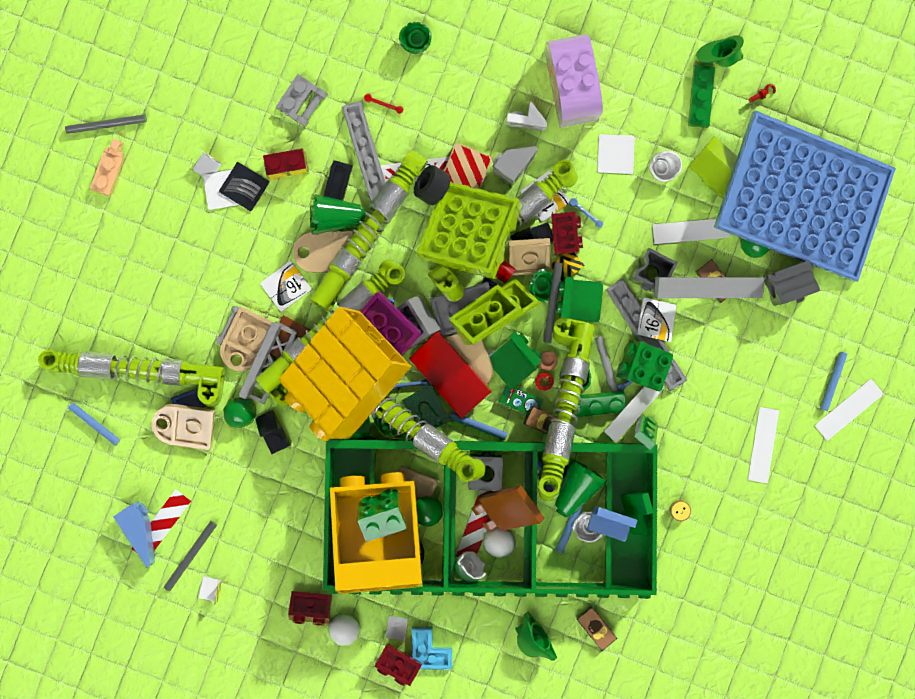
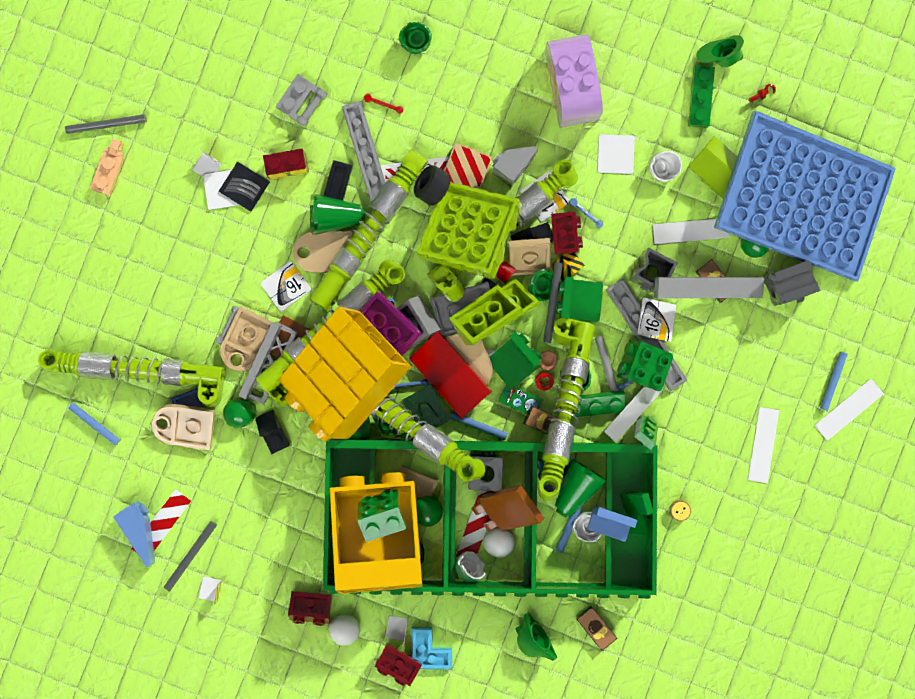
white slope [506,101,547,131] -> none

